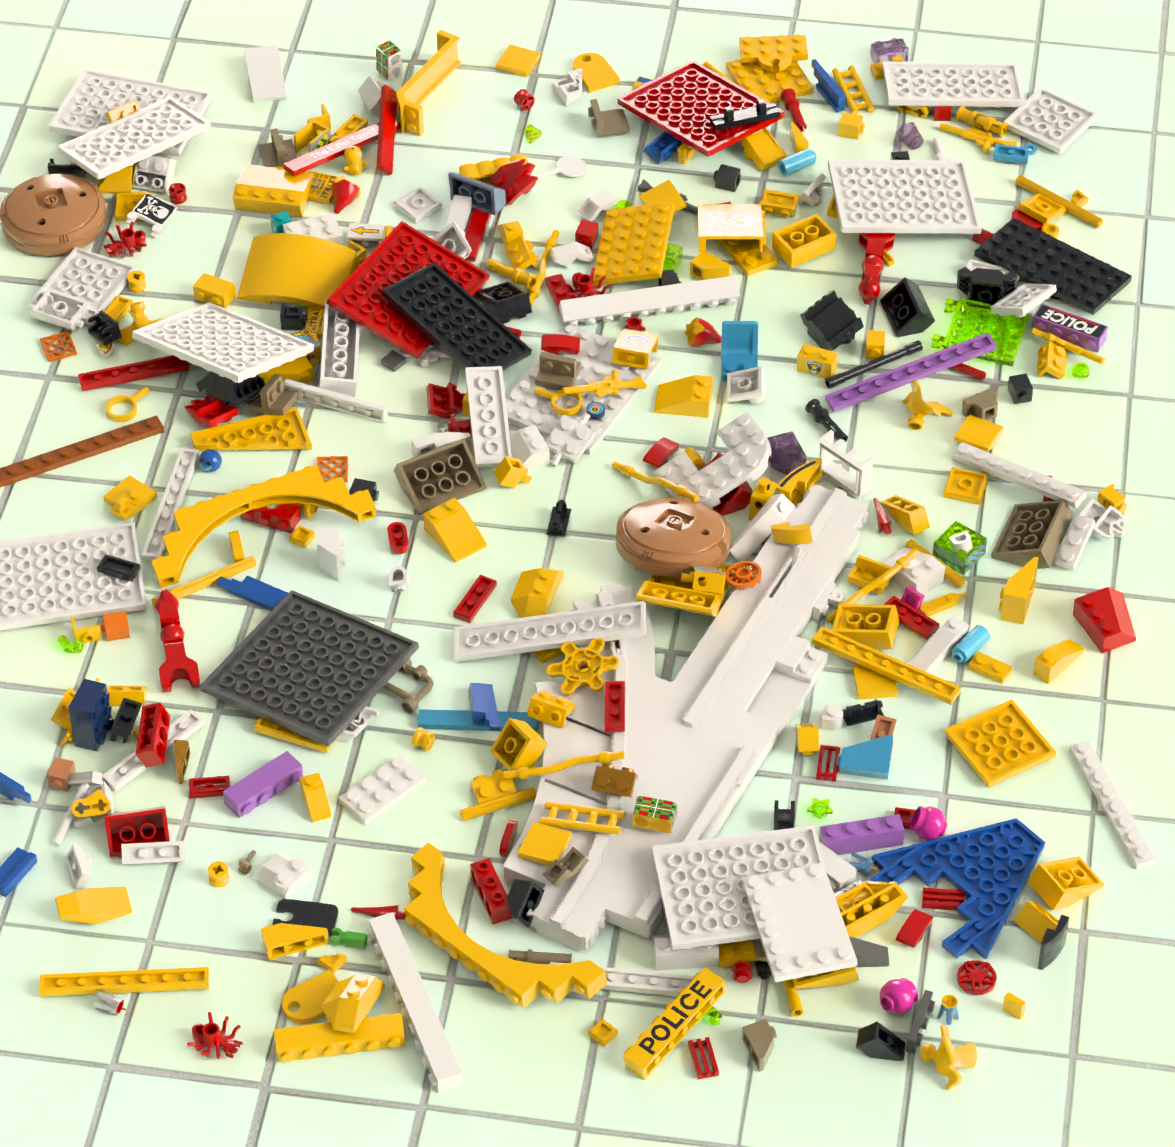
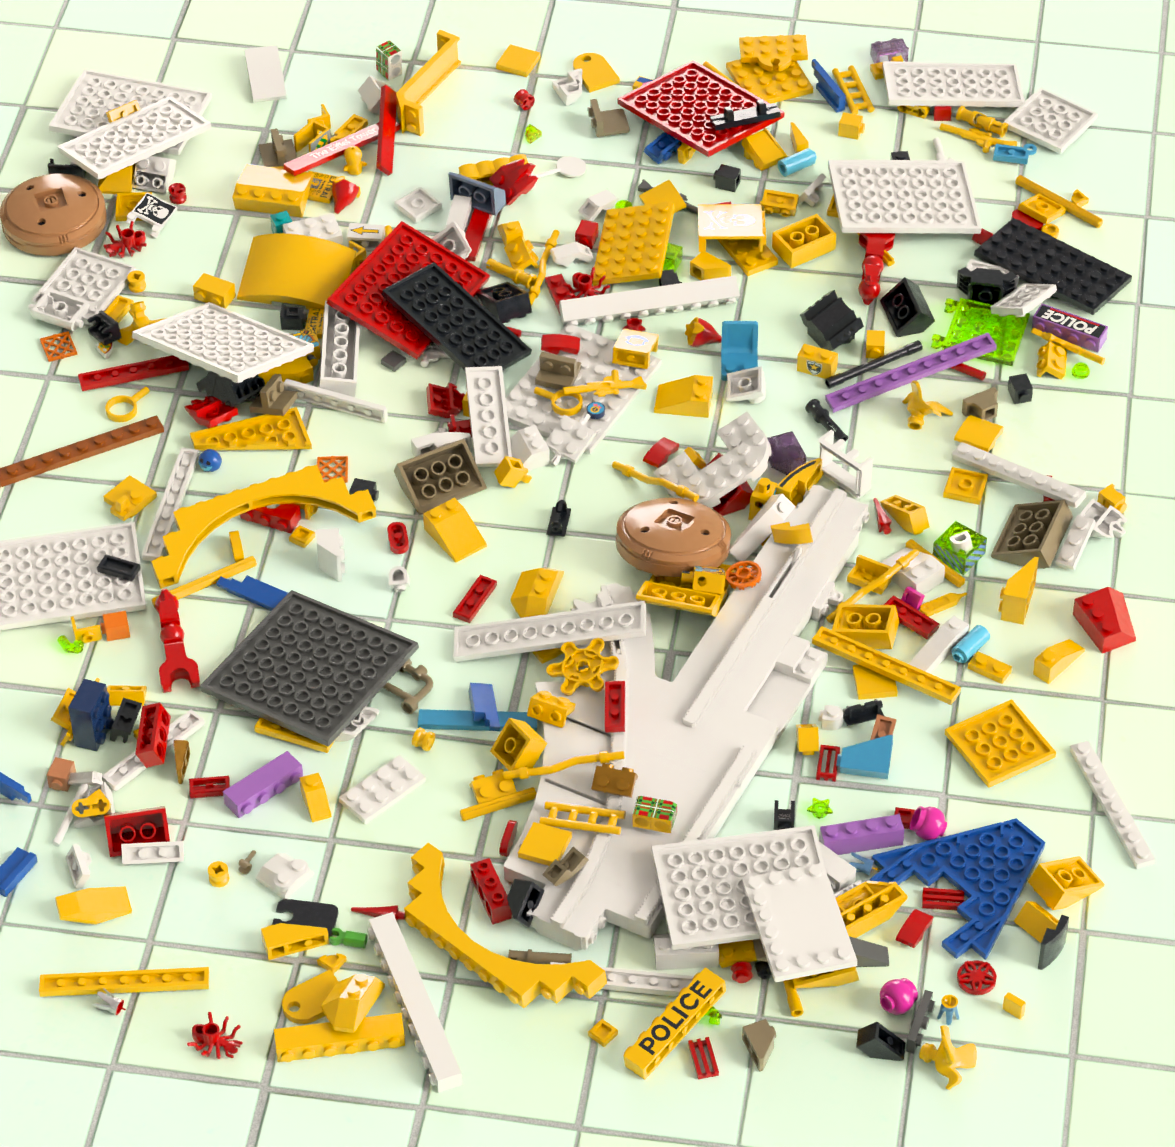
red pin [781,88,807,132] -> none
clear purple piece [896,122,924,150] -> none

